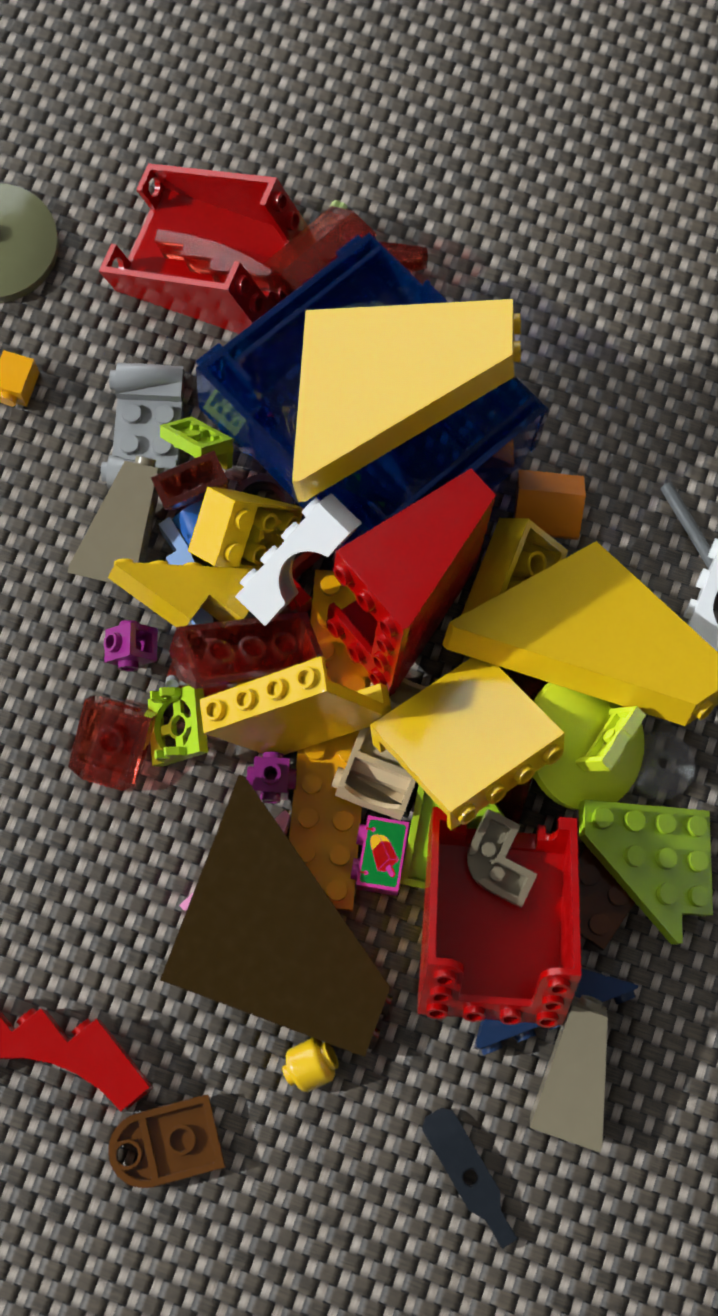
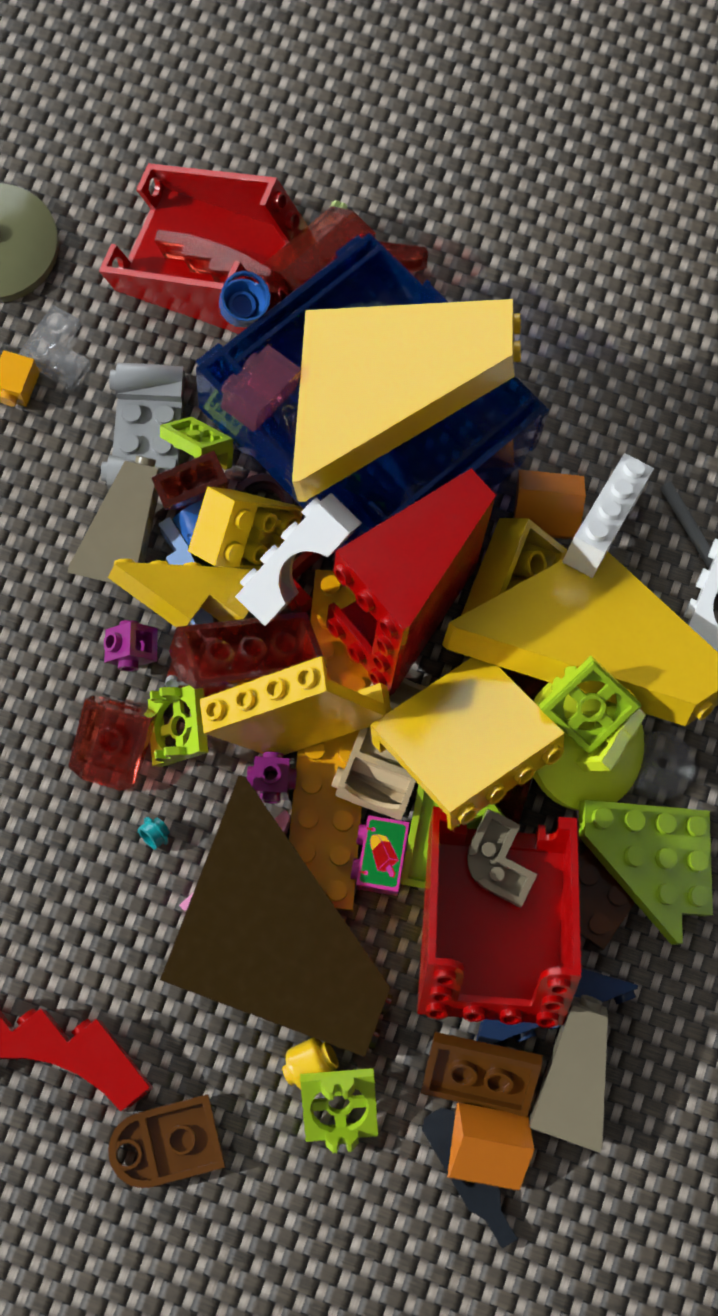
none -> clear plate [19,305,91,391]
none -> teal plate [138,817,170,850]
none -> blue helmet [219,271,271,328]
none -> clear pink brick [221,345,301,432]
none -> lime piece [300,1068,378,1153]
none -> reddish brown plate [421,1032,543,1117]
none -> orange slope [447,1102,535,1191]
none -> lime piece [539,656,642,755]
none -> white arch [562,453,654,578]

